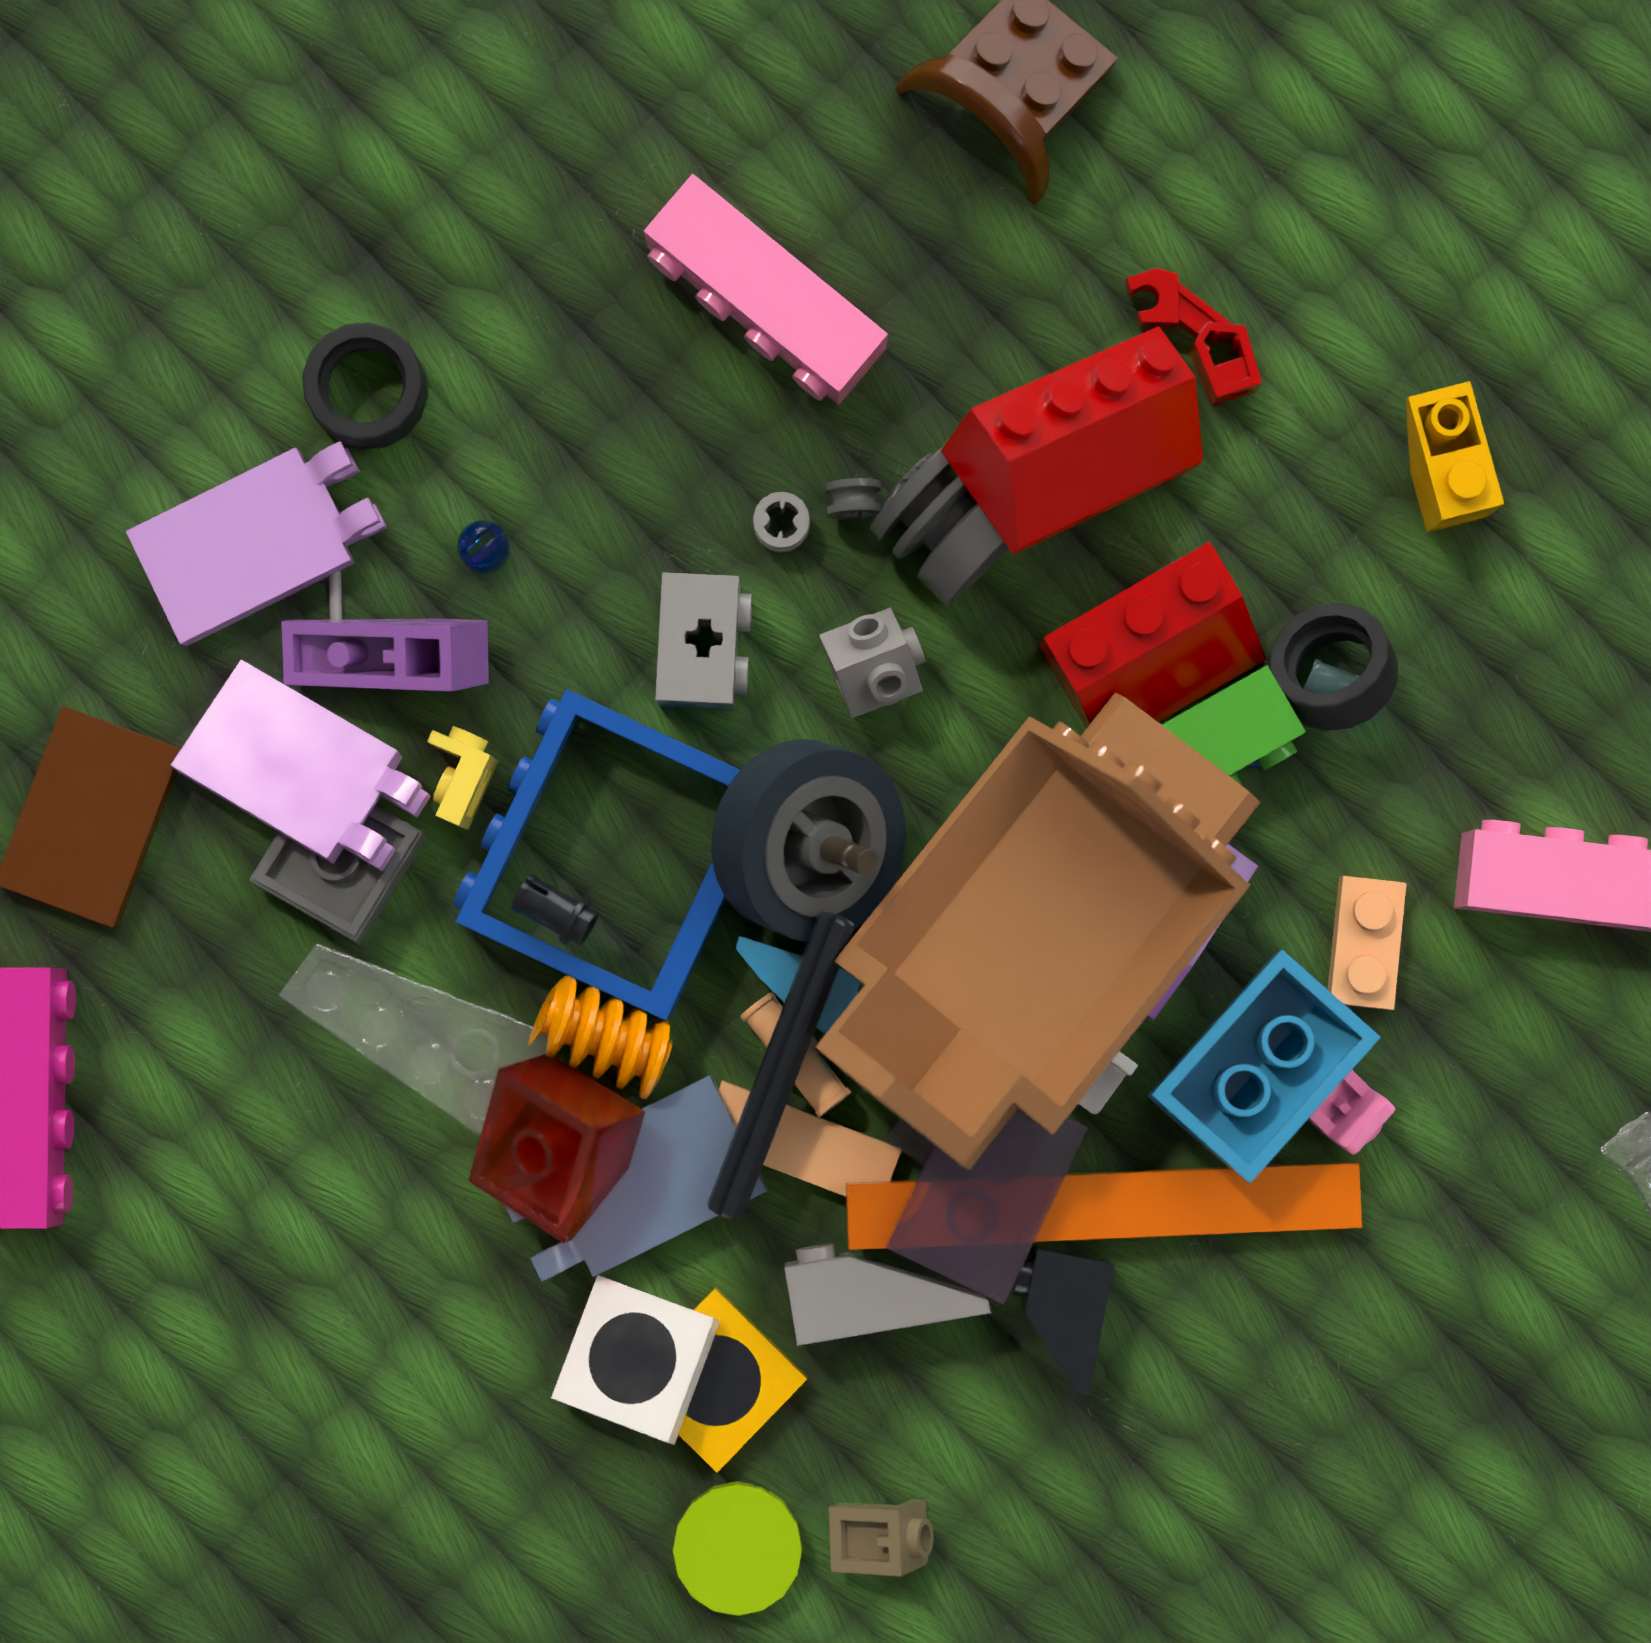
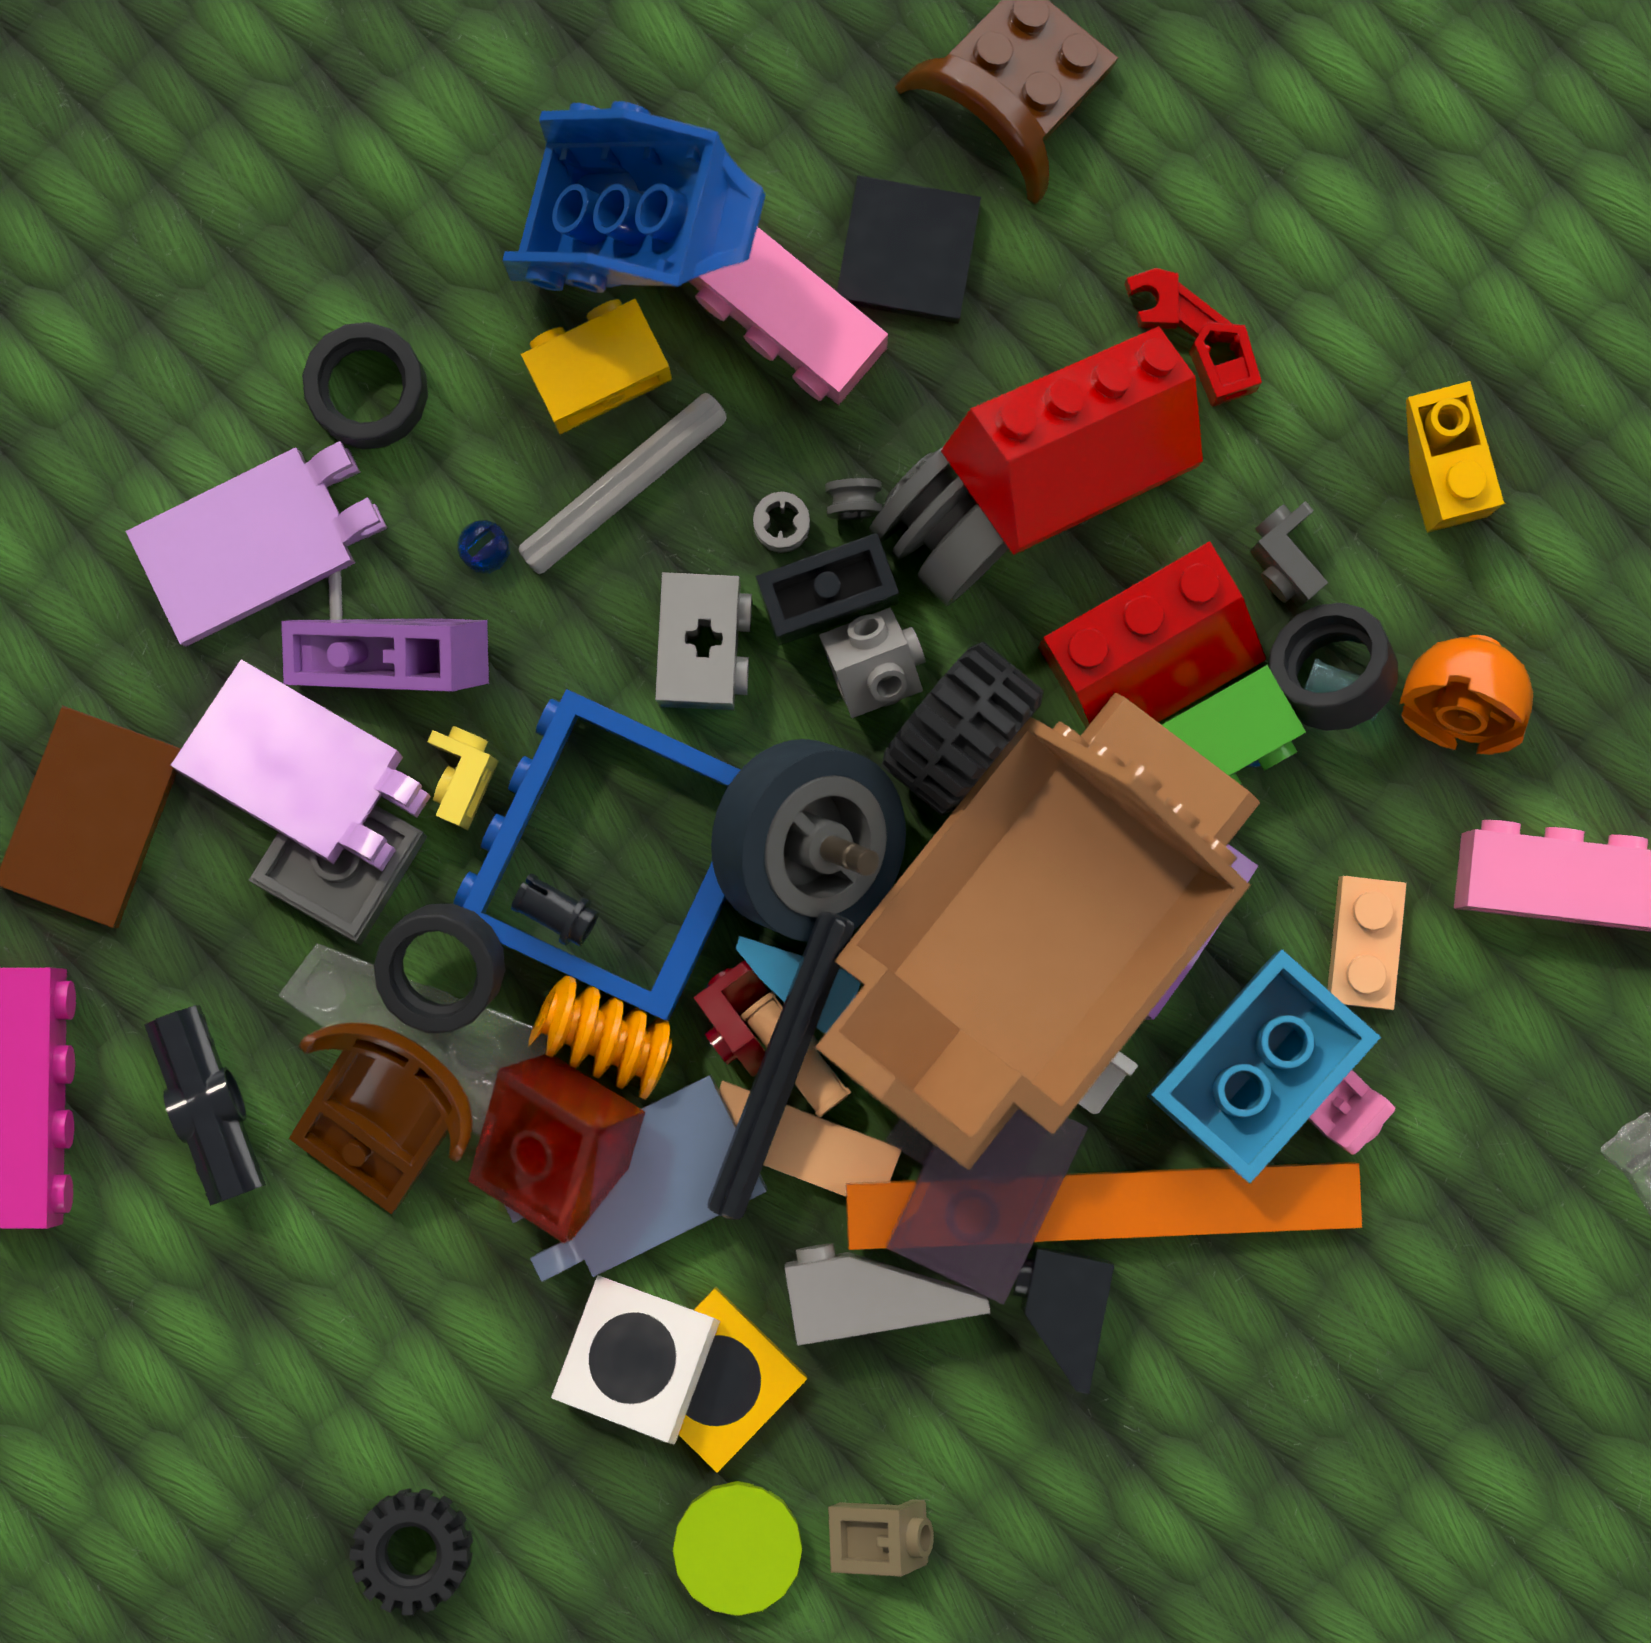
none -> black piece [144,1005,266,1206]
none -> reddish brown piece [289,1022,473,1214]
none -> black tyre [350,1488,473,1615]
none -> black tyre [374,903,505,1033]
none -> blue slope [502,101,766,292]
none -> light grey axle [518,393,727,574]
none -> yellow brick [521,299,672,434]
none -> dark red bracket [694,961,769,1077]
none -> black brick [756,533,899,646]
none -> black tile [837,175,981,324]
none -> black tyre [881,641,1044,816]
none -> dark grey bracket [1249,501,1328,608]
none -> orange cylinder [1400,635,1533,755]

